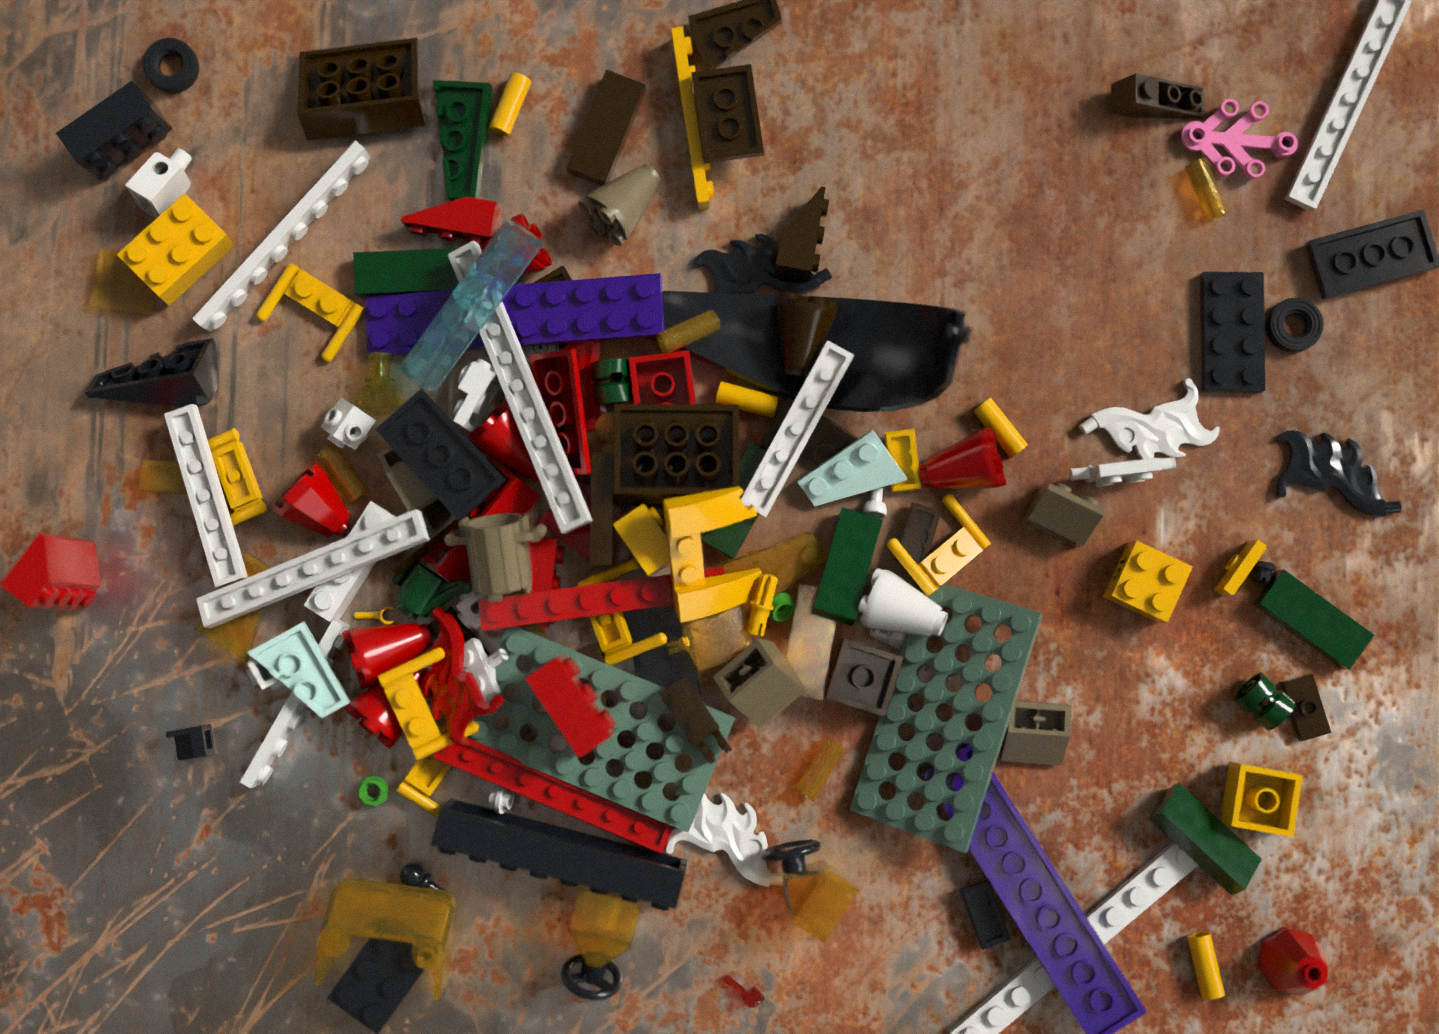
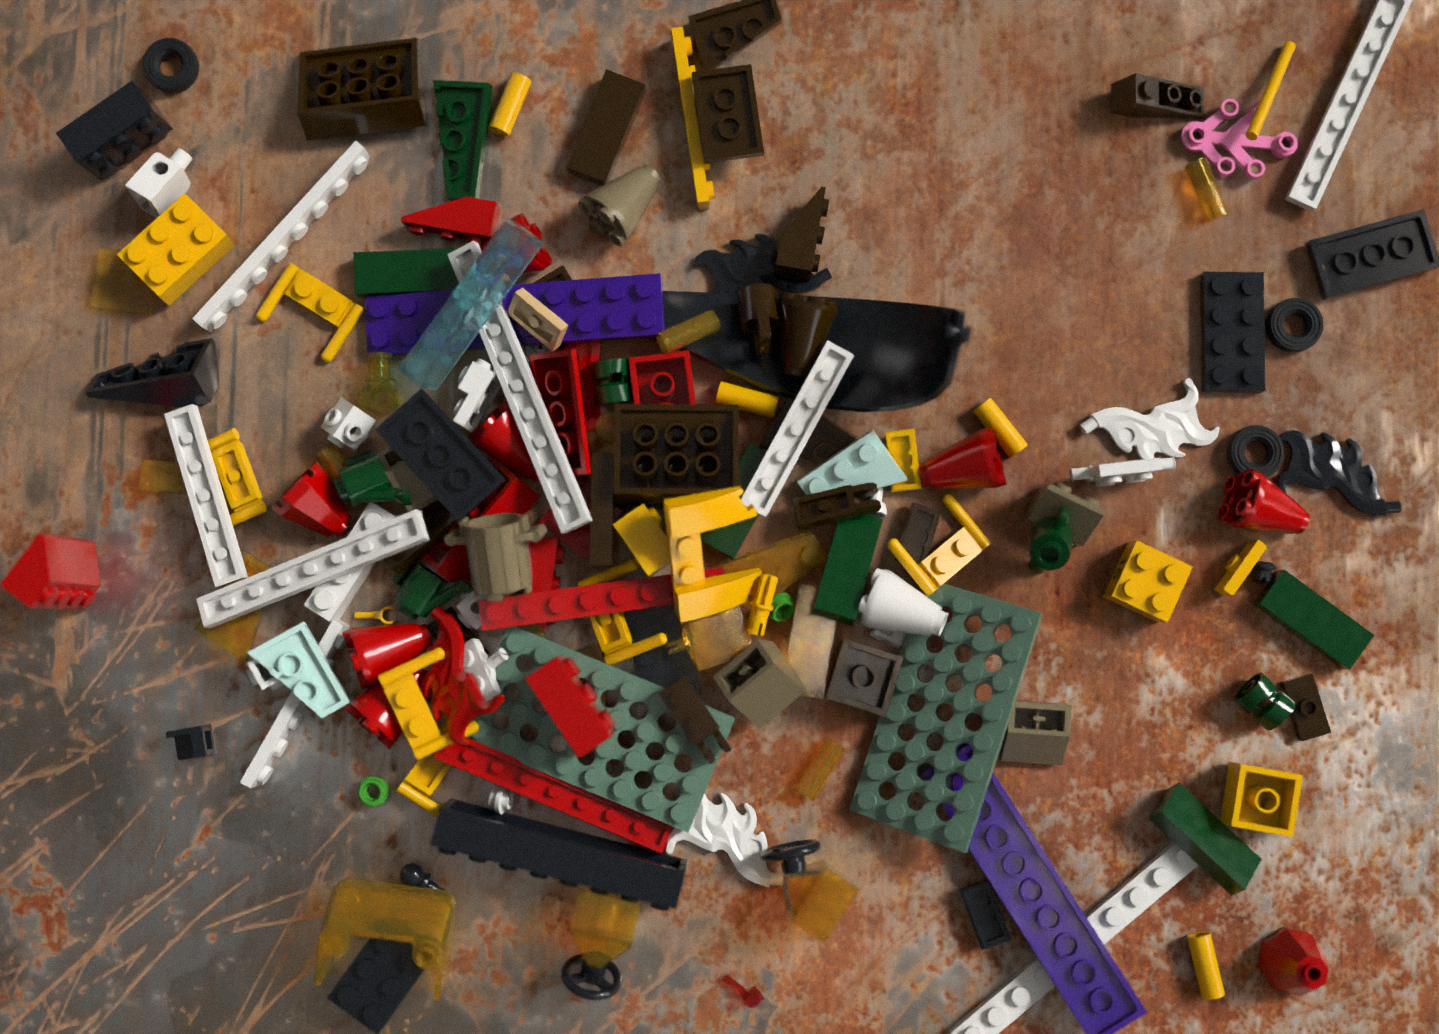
none -> dark green piece [333,451,412,507]
none -> tan plate [507,288,569,351]
none -> dark brown piece [736,283,780,356]
none -> dark brown hinge [792,482,881,531]
none -> dark green piece [1028,506,1074,573]
none -> red cone [1218,469,1310,534]
none -> black tyre [1227,425,1284,477]
none -> yellow bar [1245,41,1296,140]

